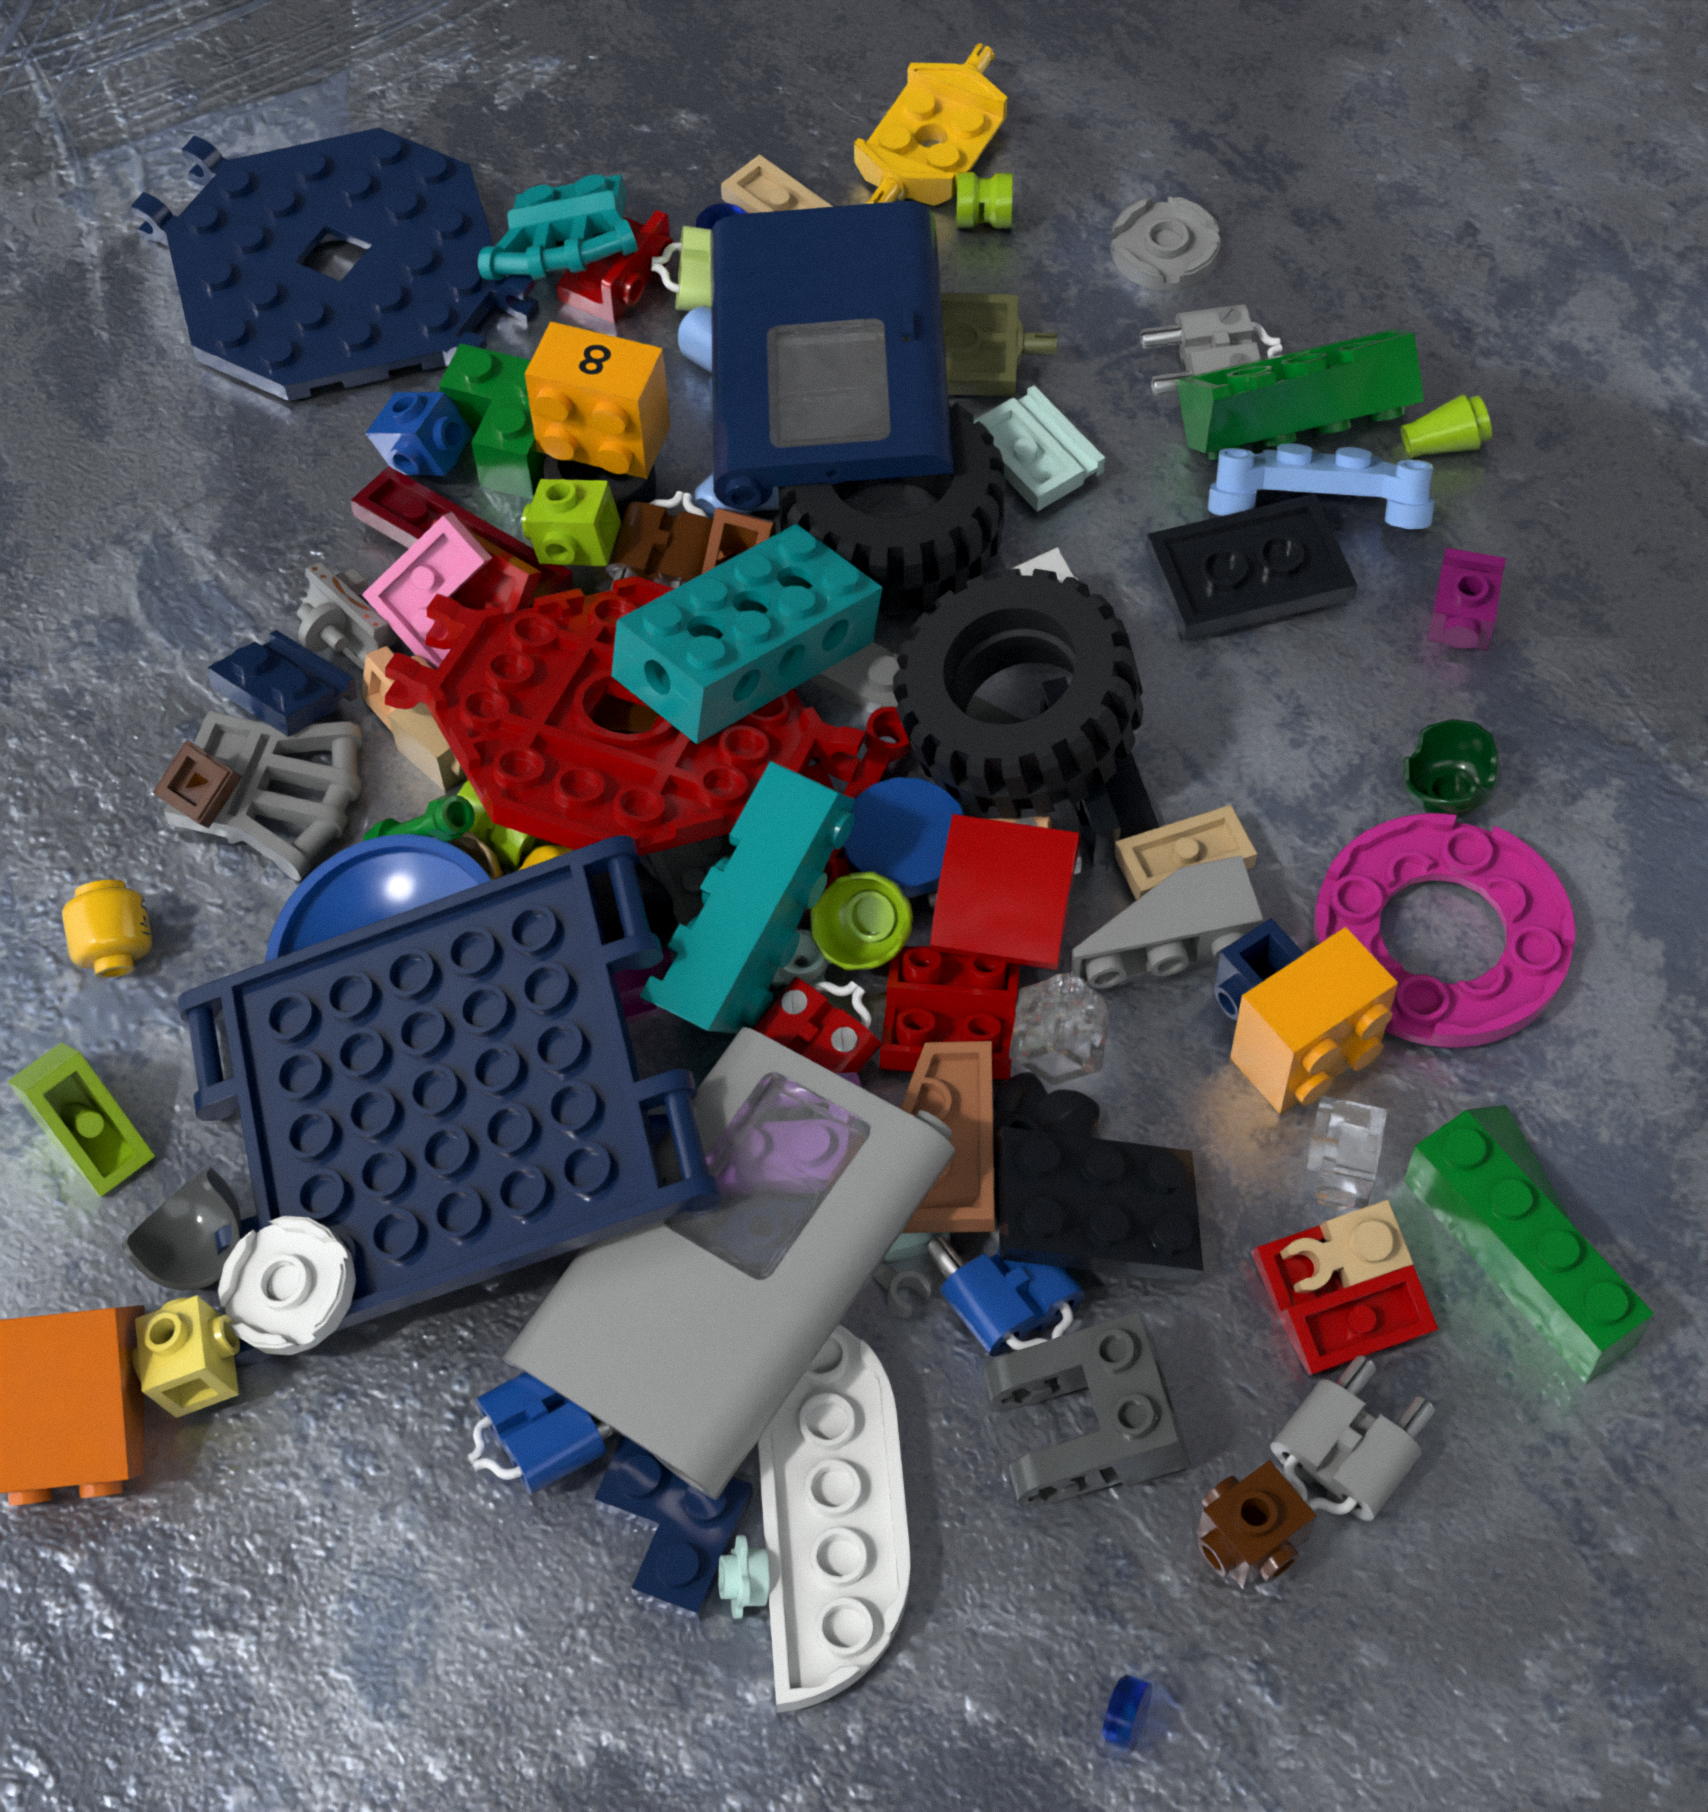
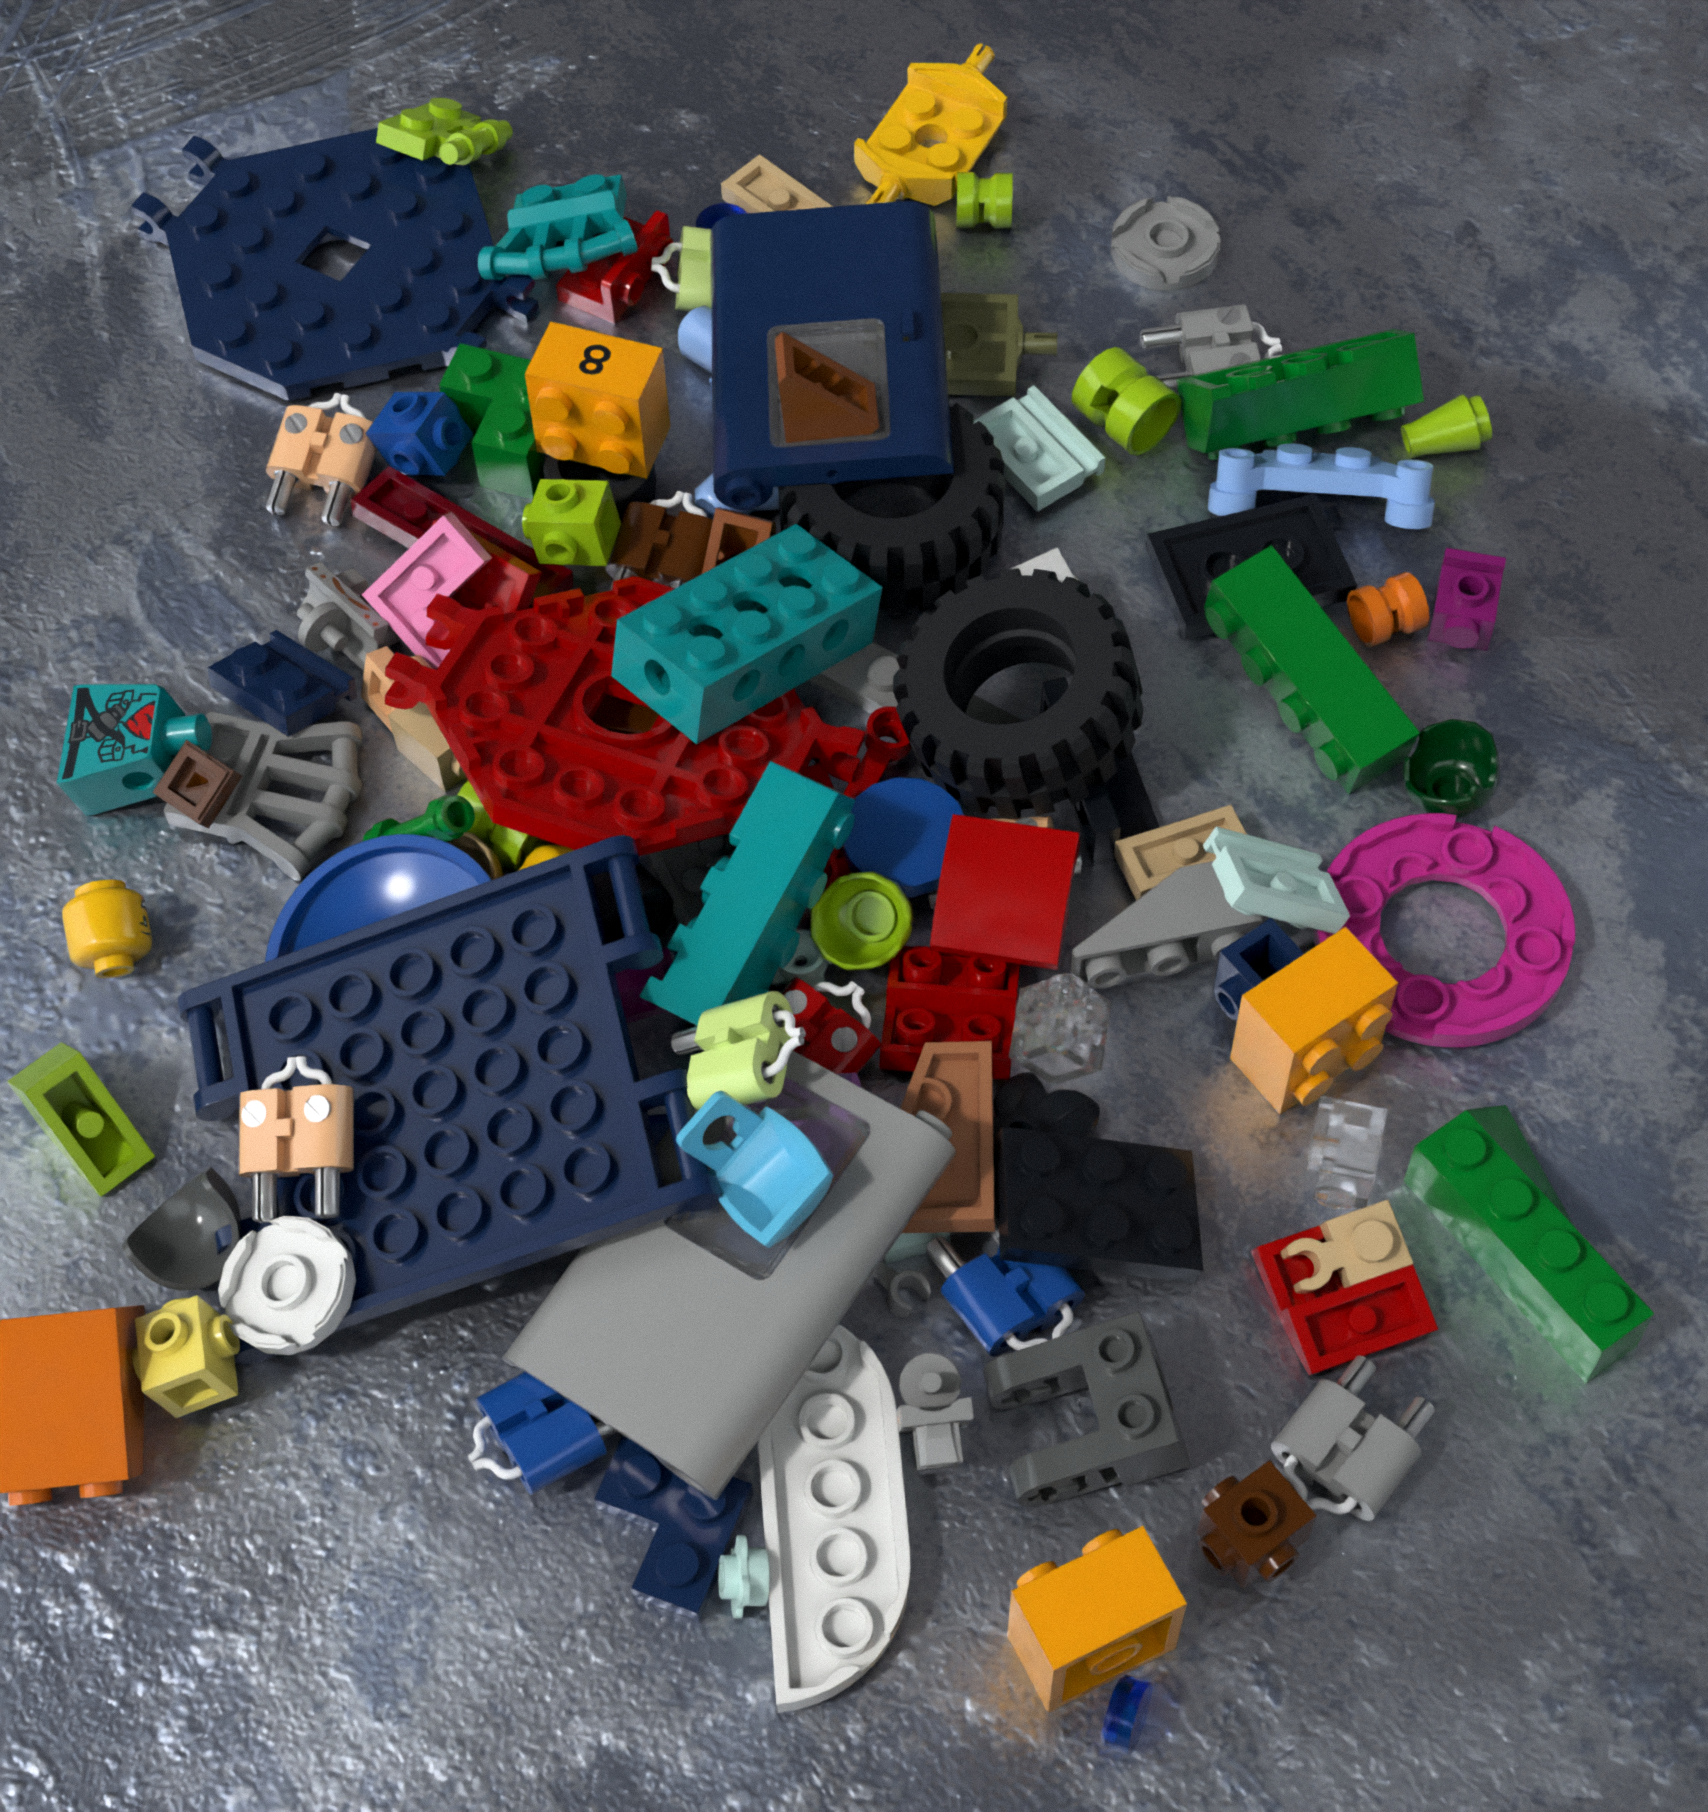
none -> teal torso [56,684,212,816]
none -> light nougat piece [239,1056,354,1223]
none -> light nougat piece [266,393,377,526]
none -> lime plate [376,97,513,165]
none -> yellowish green piece [662,991,806,1111]
none -> medium azure piece [676,1091,833,1248]
none -> dark orange slope [775,332,879,443]
none -> light grey hips [896,1353,974,1471]
none -> light orange brick [1007,1526,1187,1713]
none -> lime wheel [1071,347,1181,456]
none -> light aqua plate [1203,826,1350,934]
none -> green brick [1204,545,1420,795]
none -> orange wheel [1347,572,1430,648]

